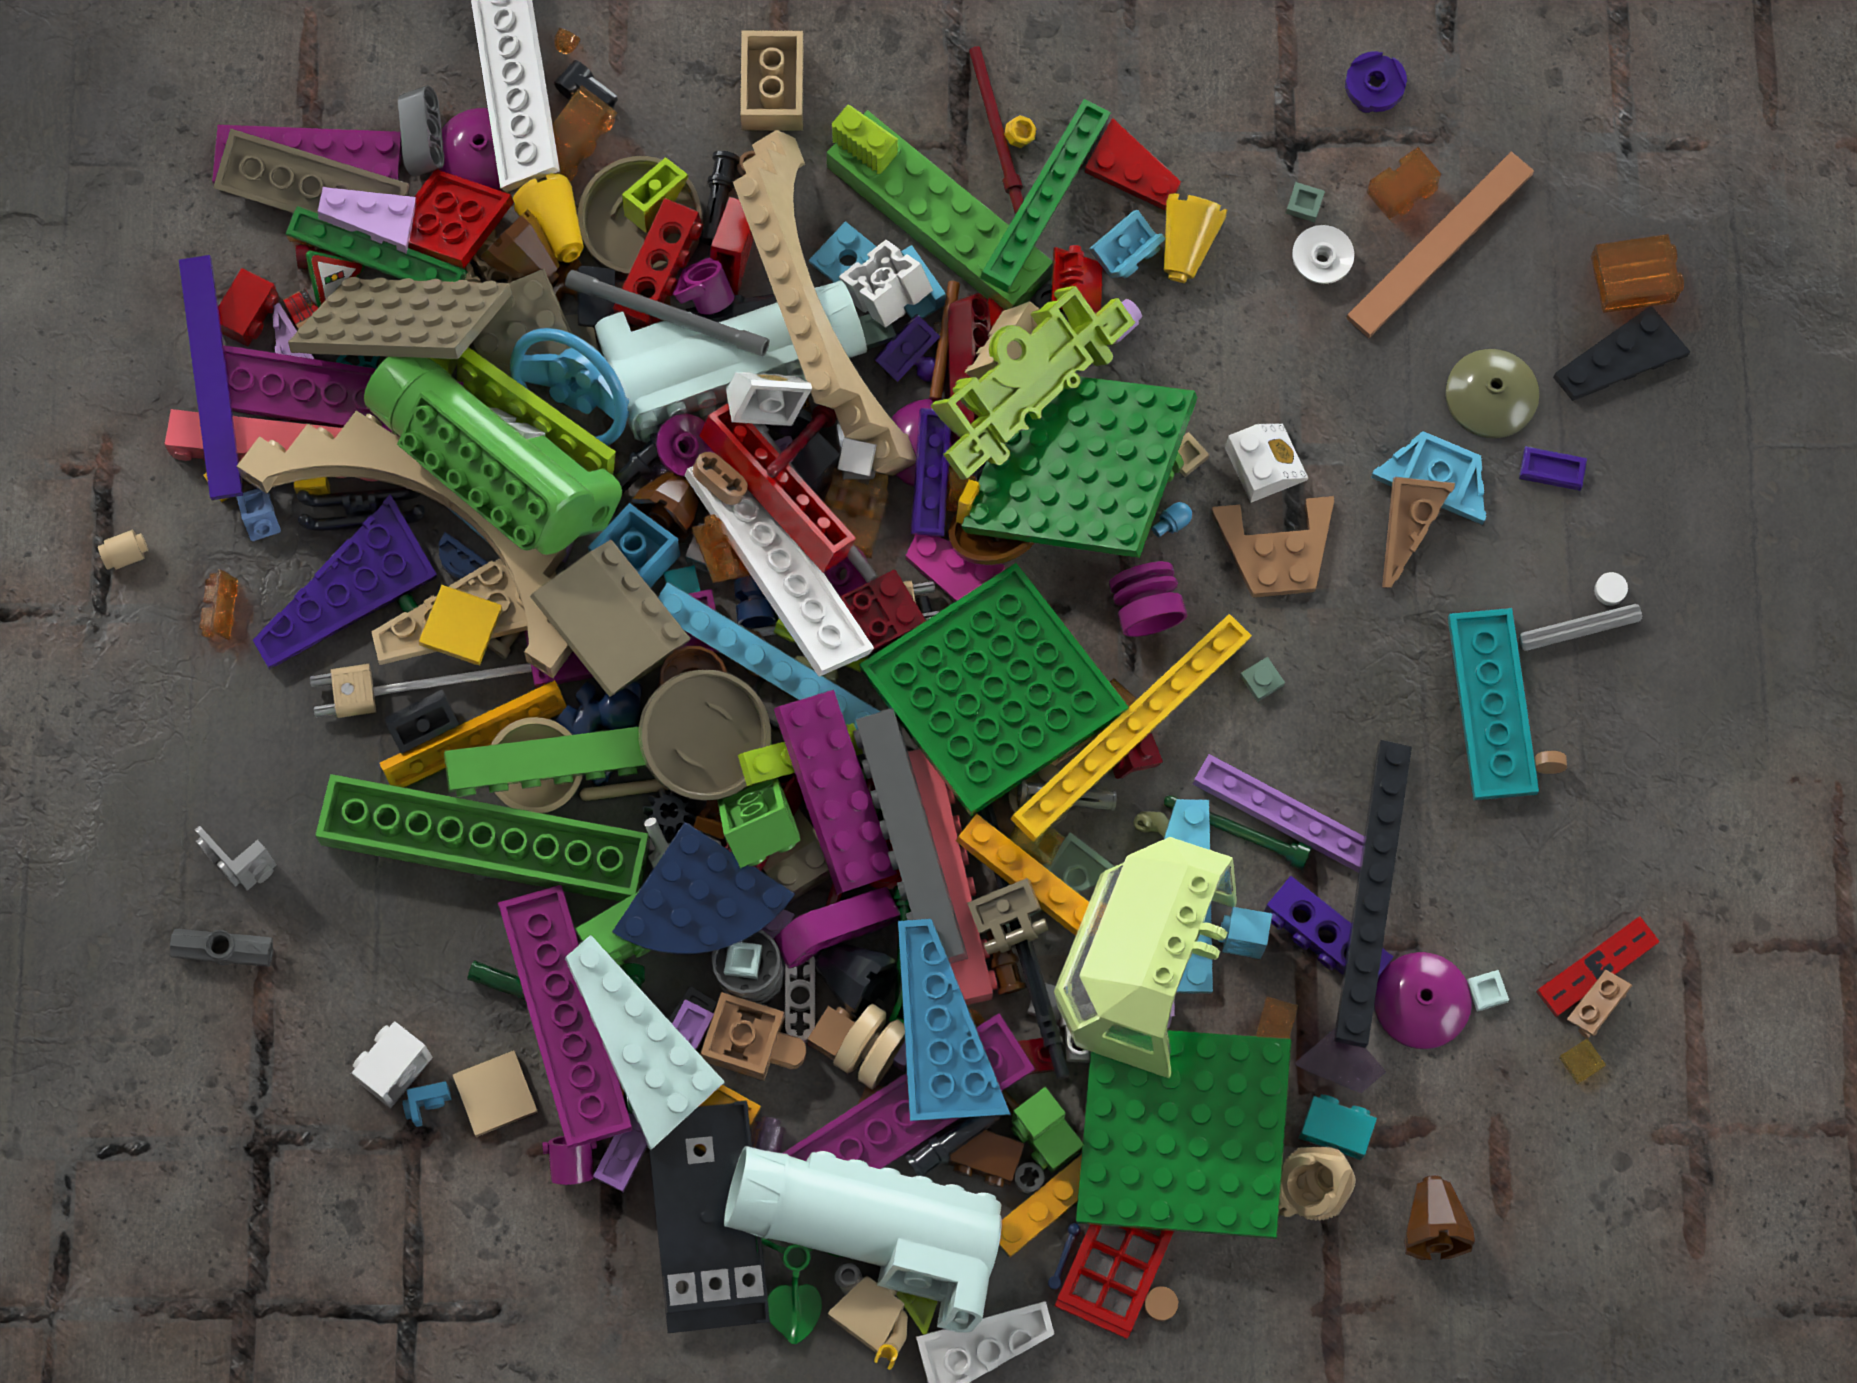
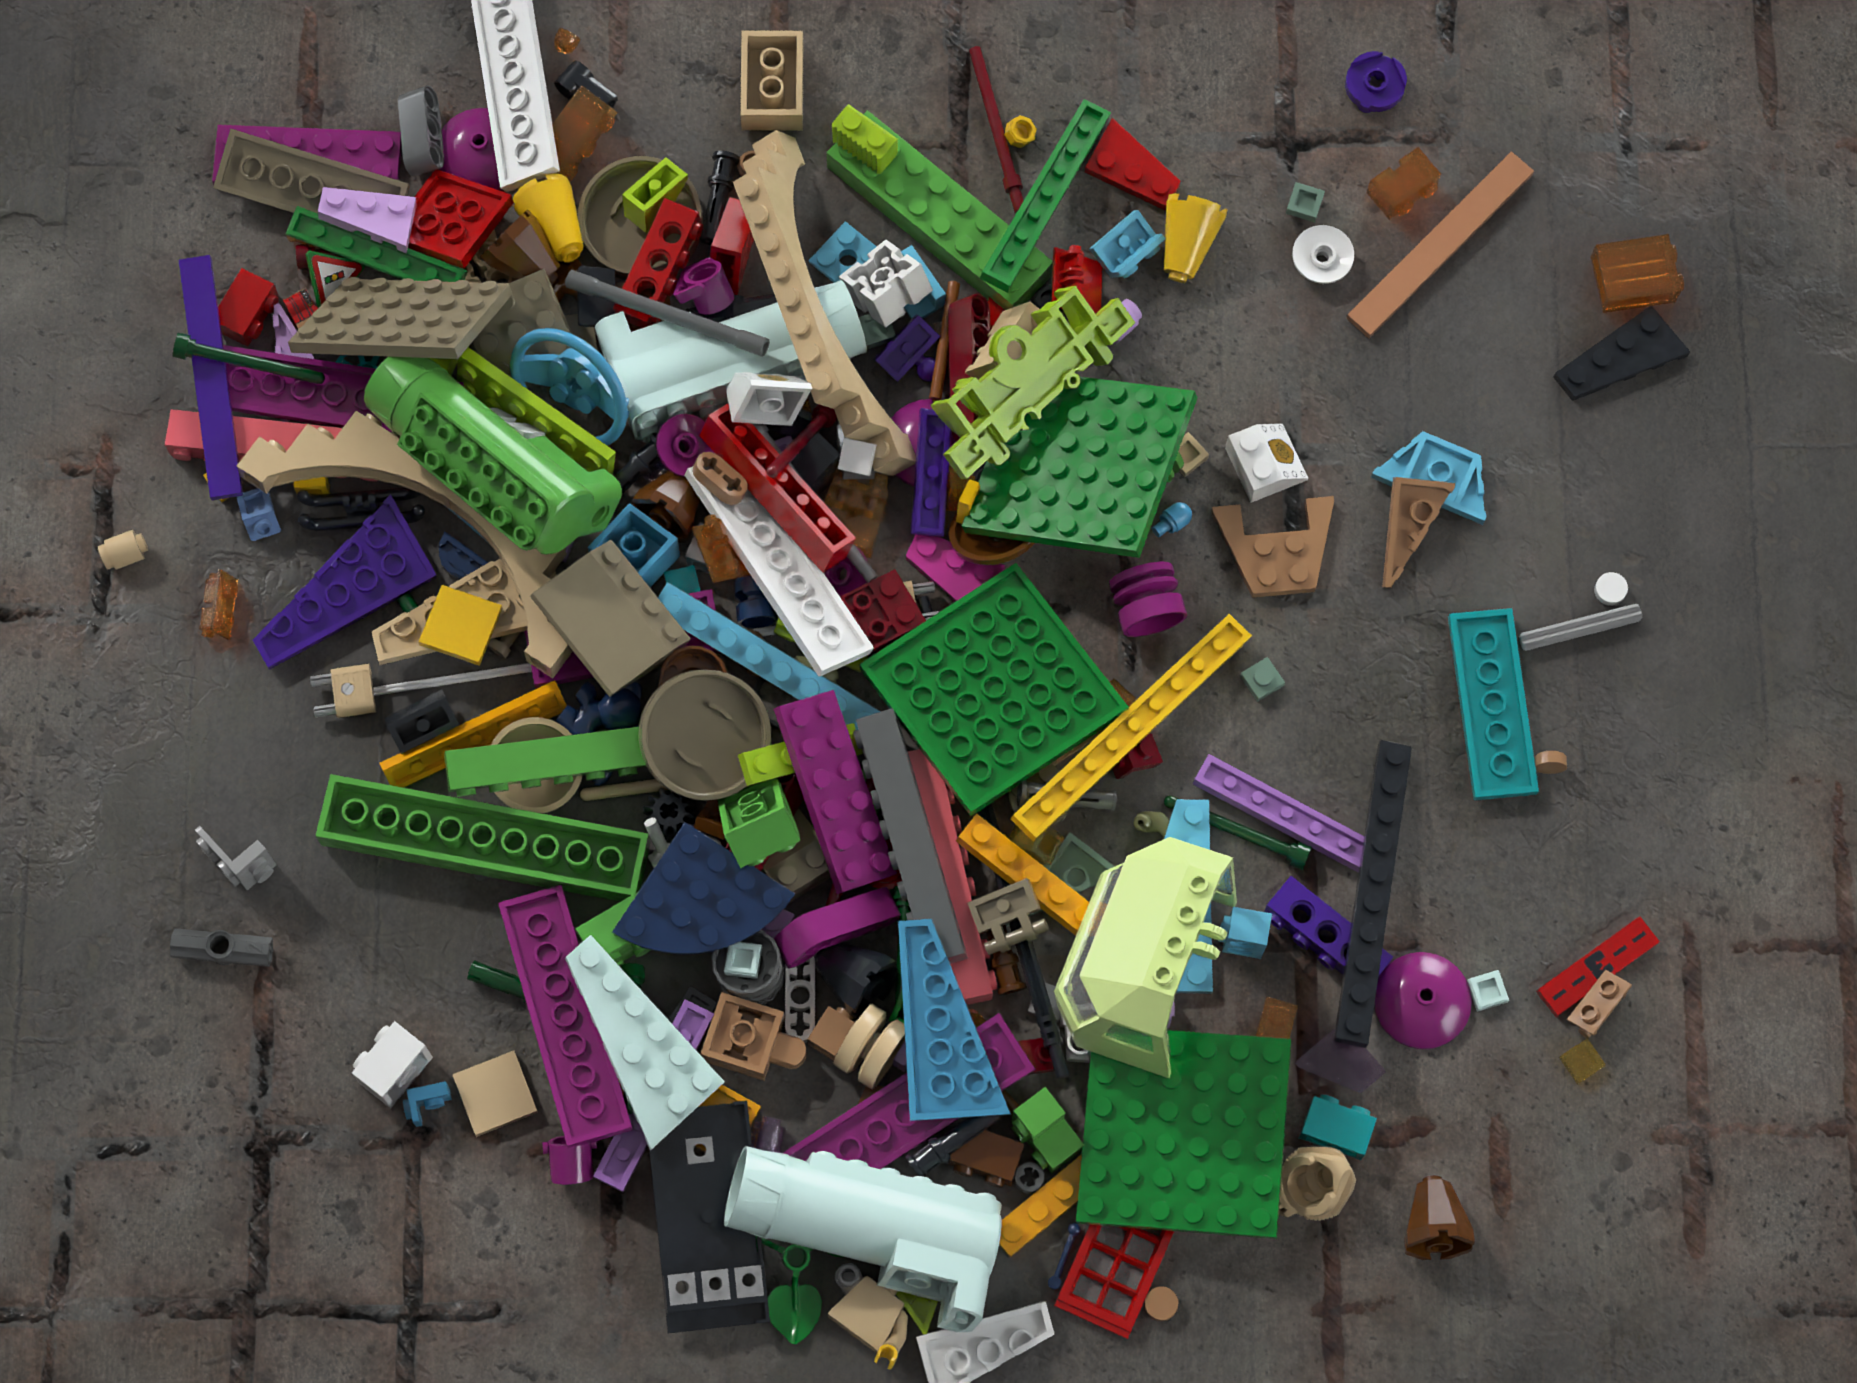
olive dish [1445,349,1539,438] -> none
dark purple tile [1519,446,1587,491] -> none
none -> dark green piece [172,332,325,384]

